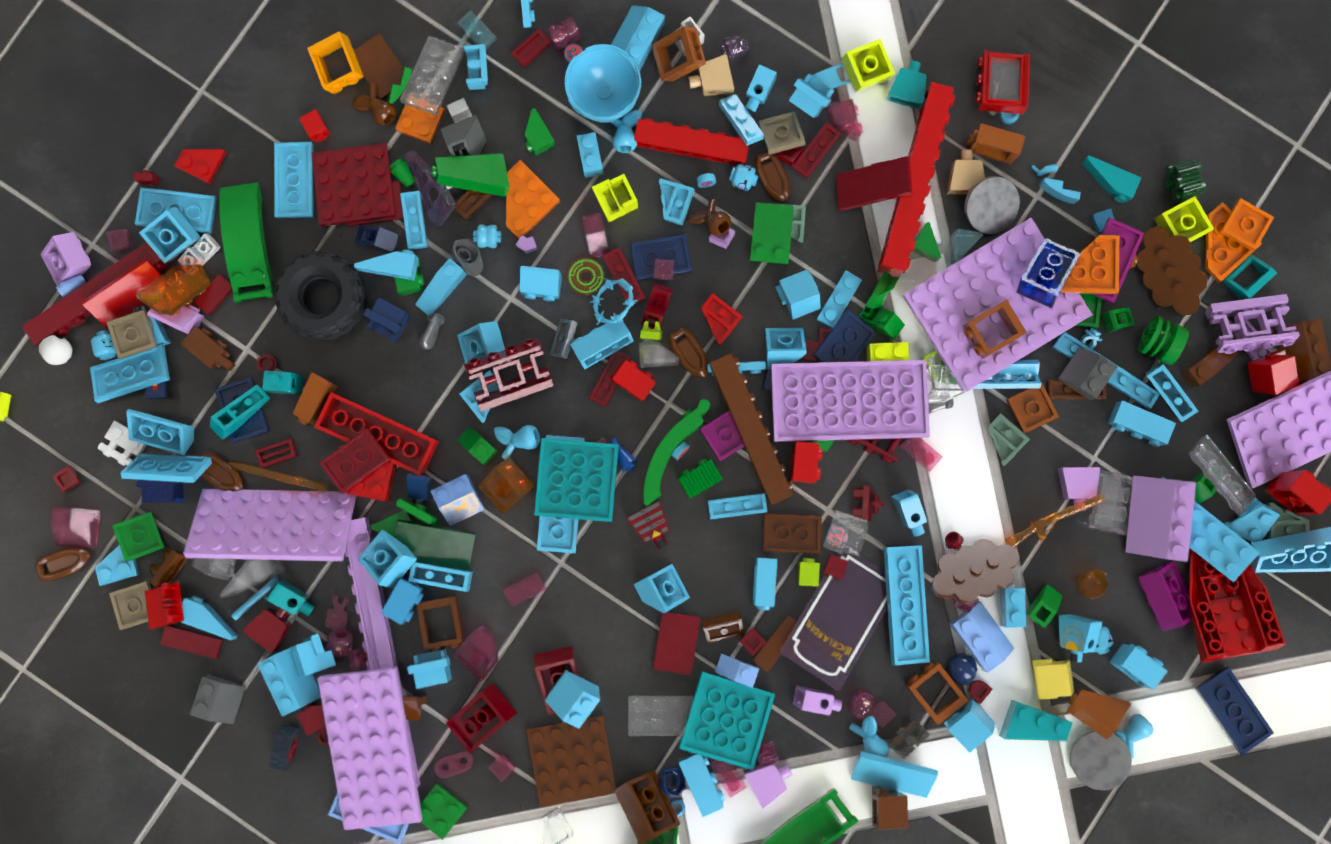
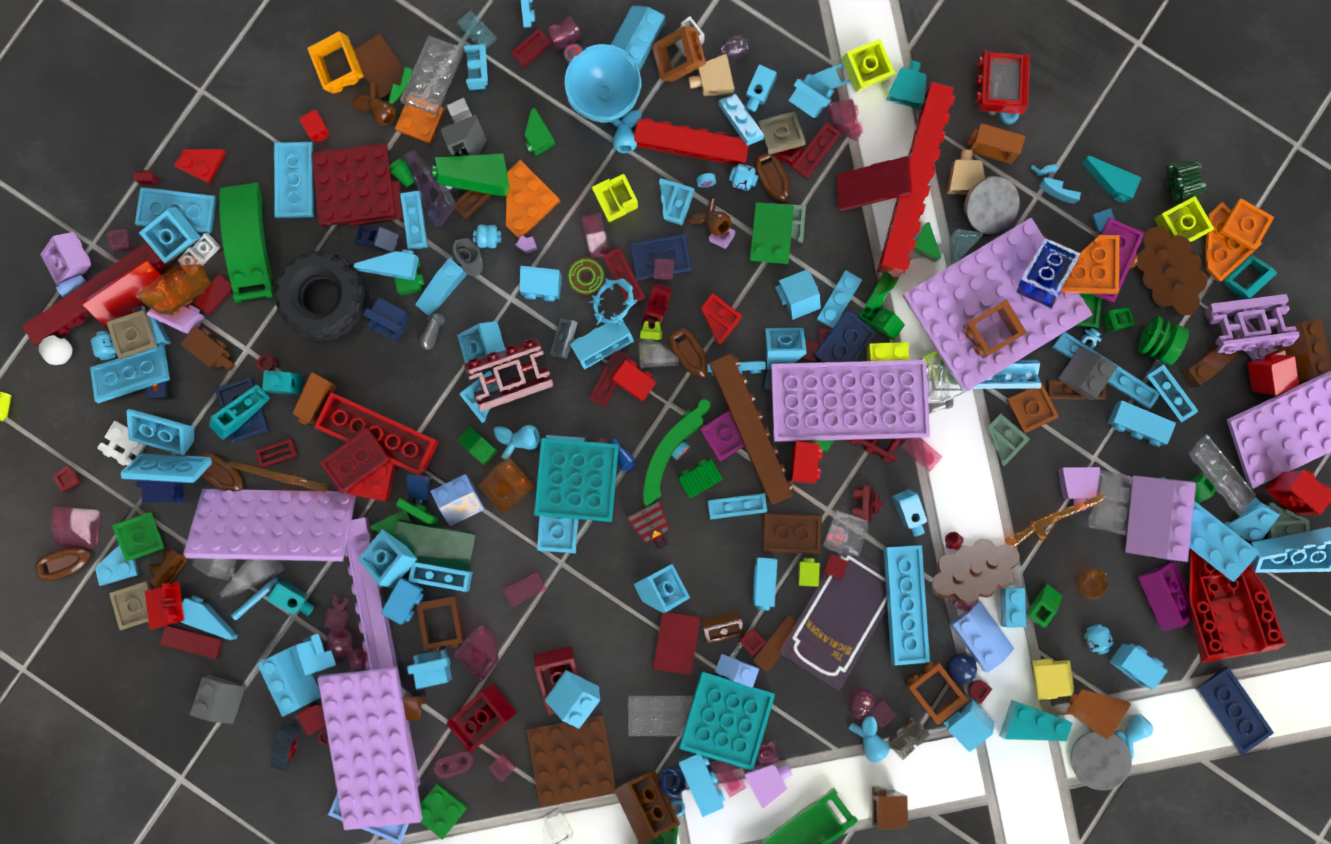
dark red torso [243,607,291,653] -> none
medium azure brick [577,132,604,178] -> none
lavender torso [792,685,842,715] -> none
medium azure tile [851,752,938,798] -> none
medium azure torso [1059,614,1102,662] -> none

